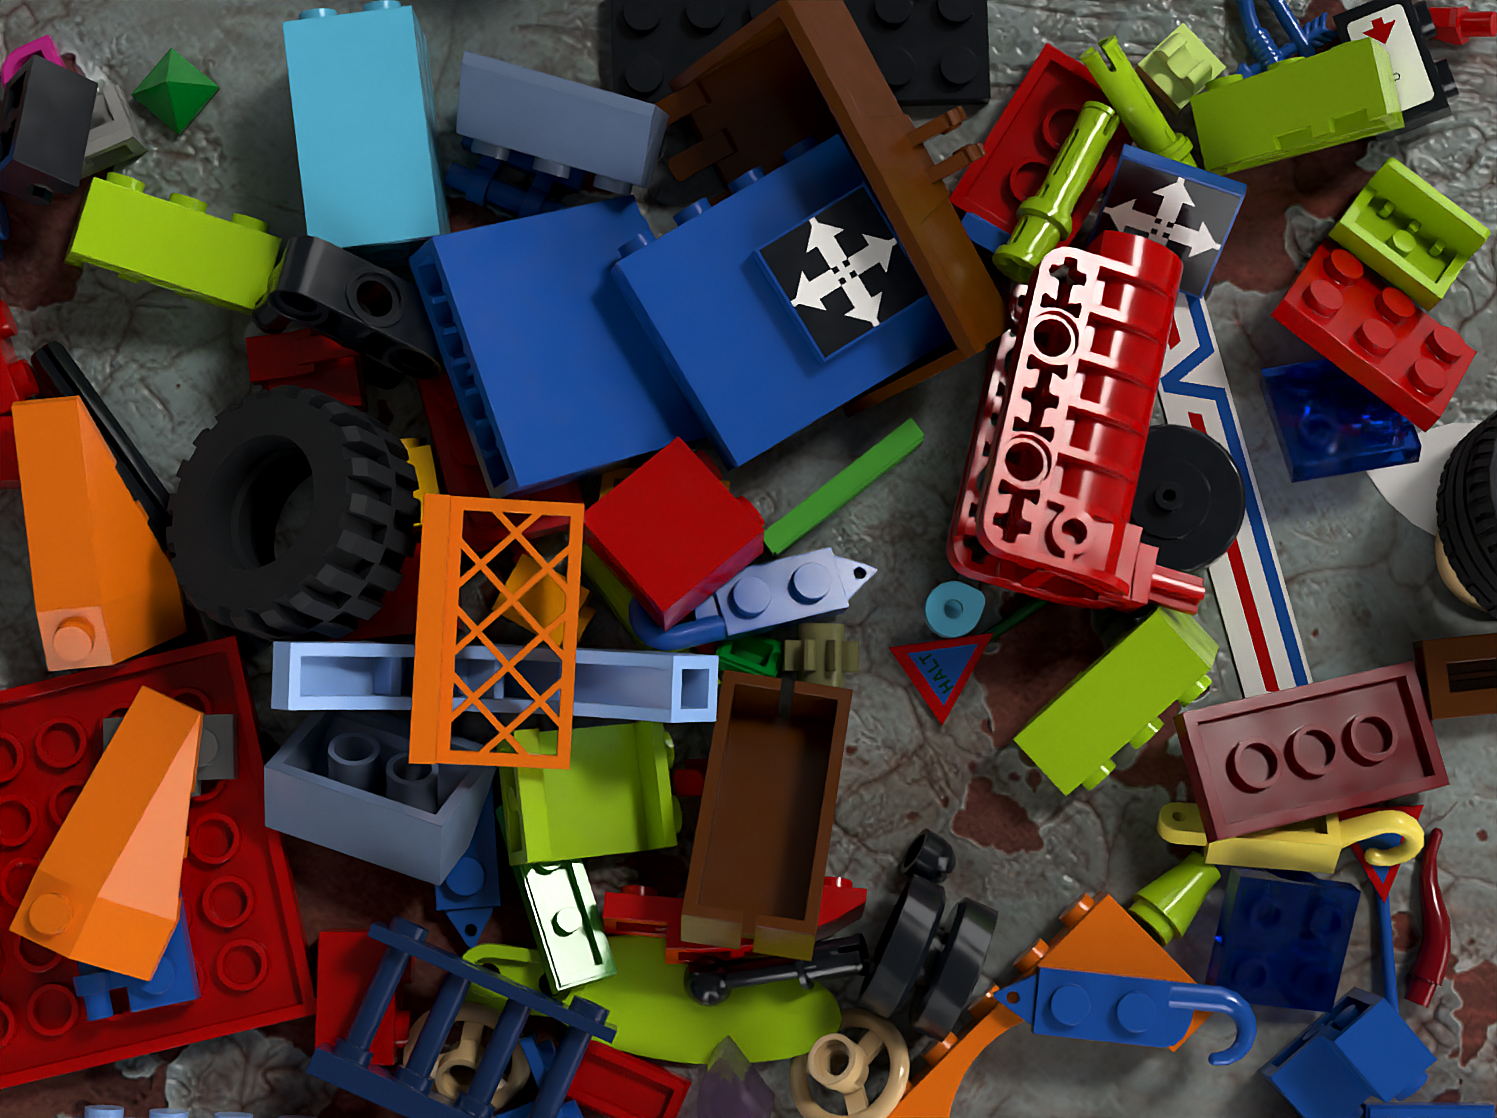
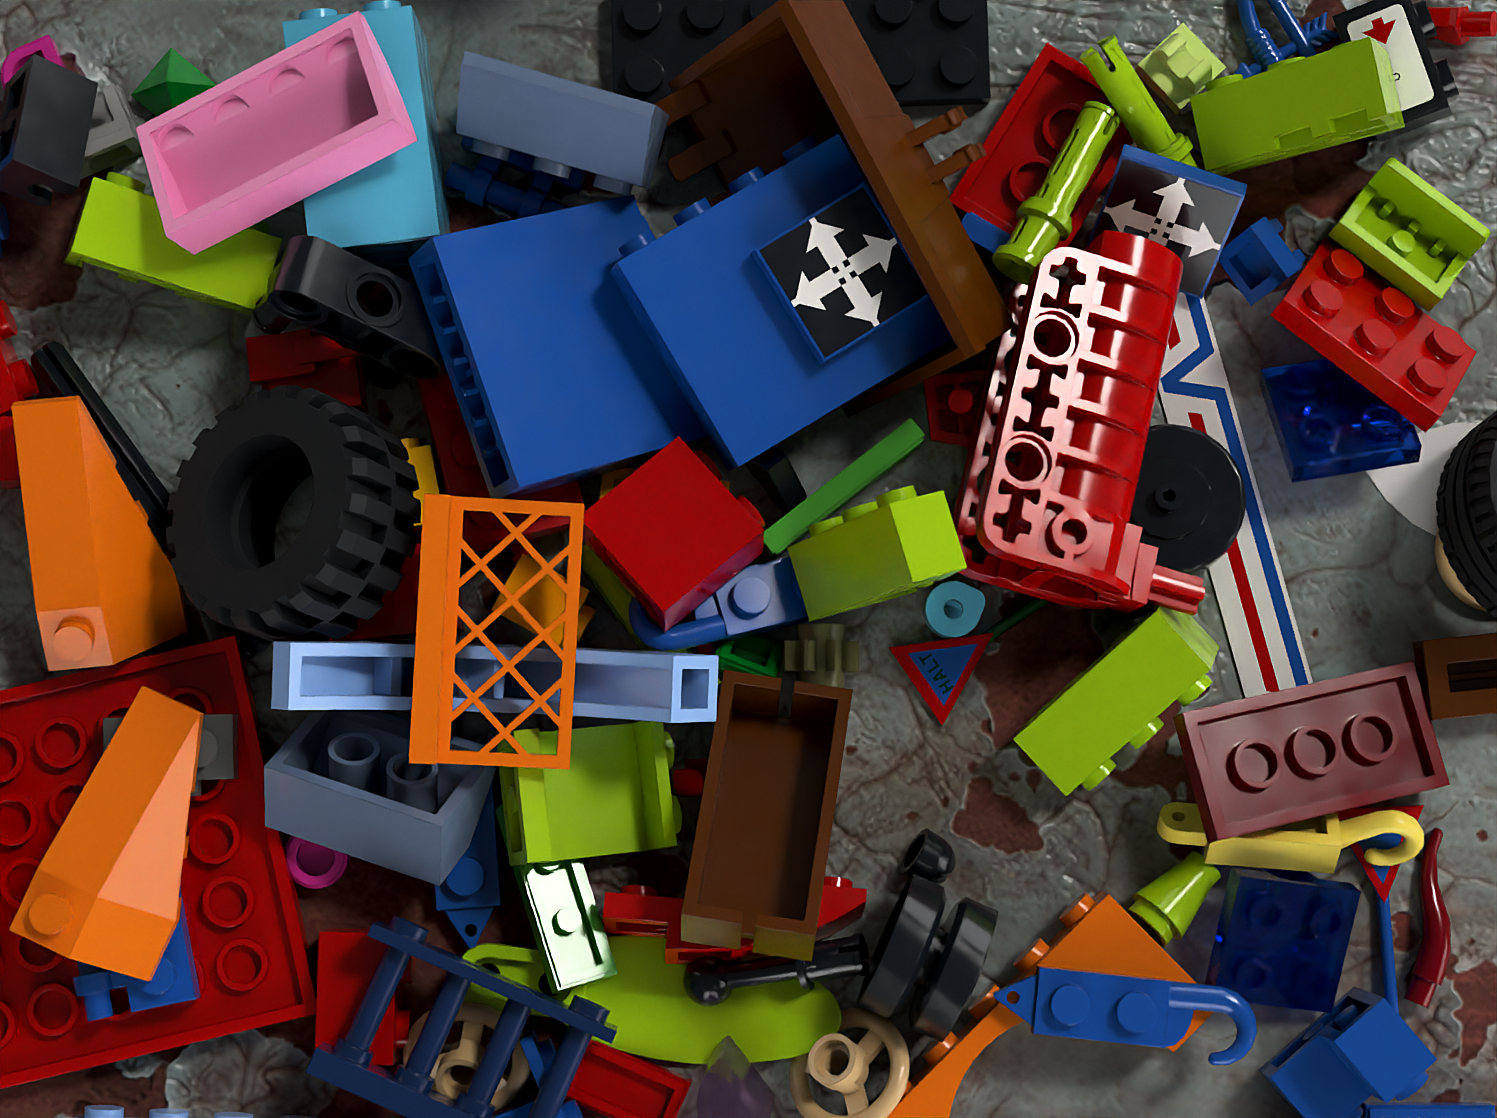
none -> bright pink slope [136,11,418,255]
none -> dark pink tile [285,836,351,889]
none -> black tile [744,446,807,514]
none -> lime wedge [787,485,967,621]
none -> red piece [923,369,1015,458]
none -> blue tile [1218,217,1307,306]

